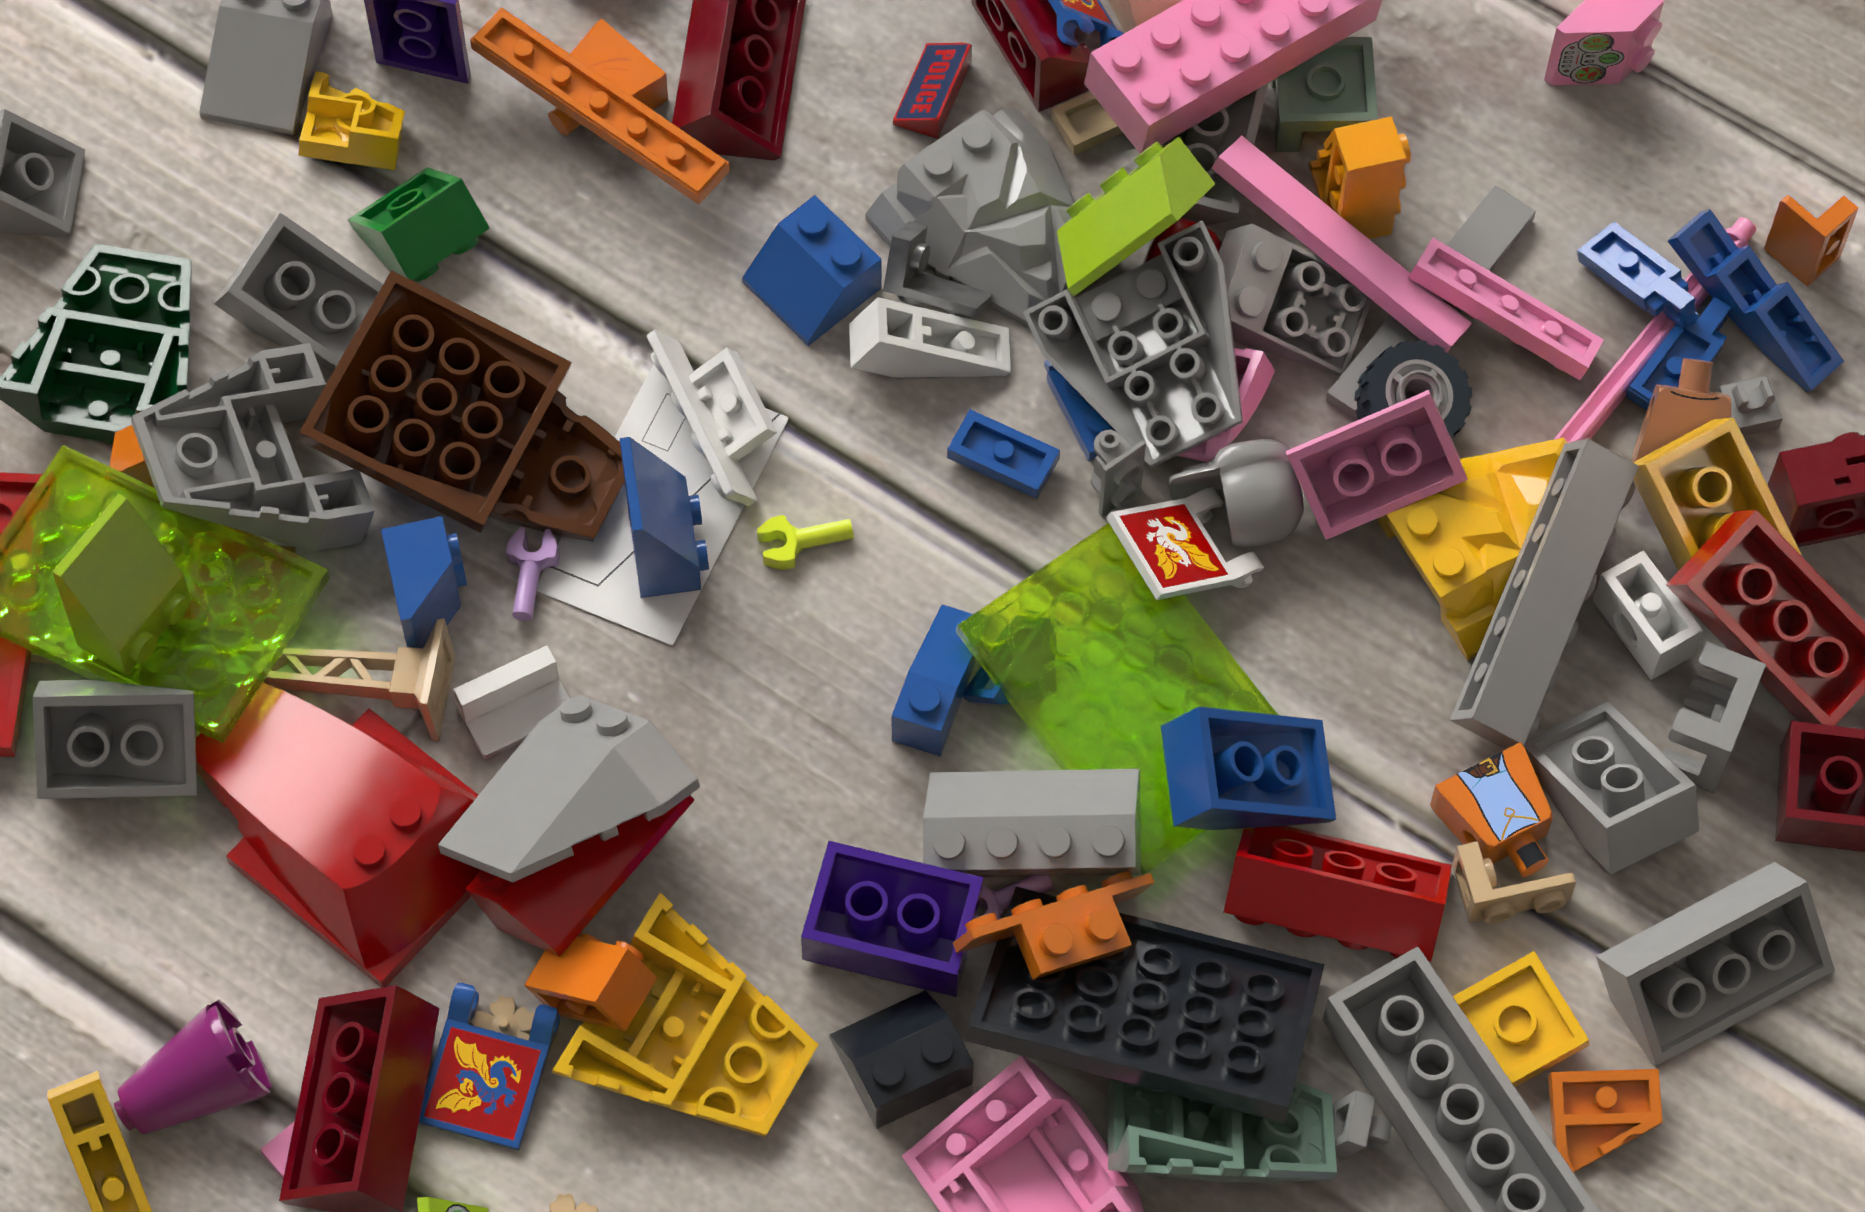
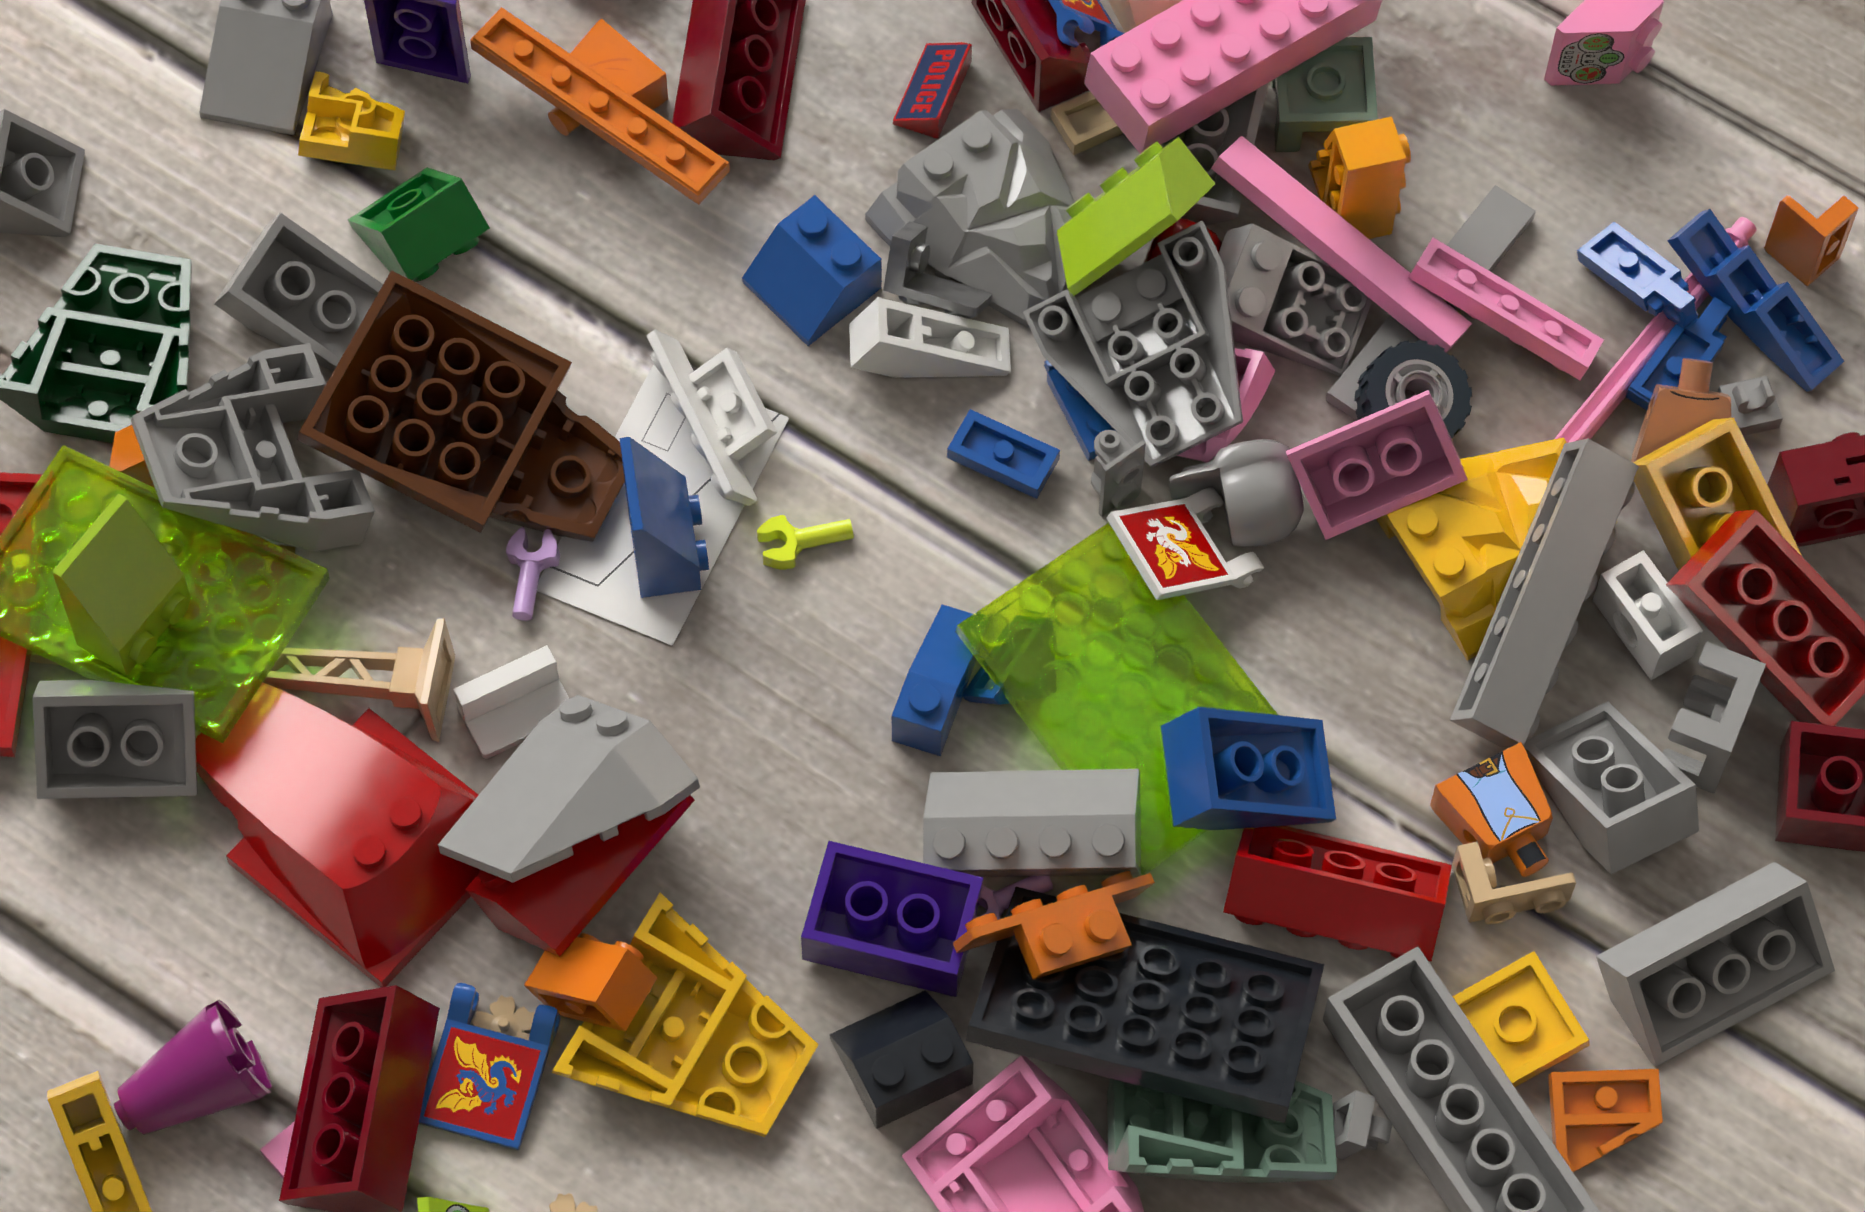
blue slope [381,516,467,649] -> none

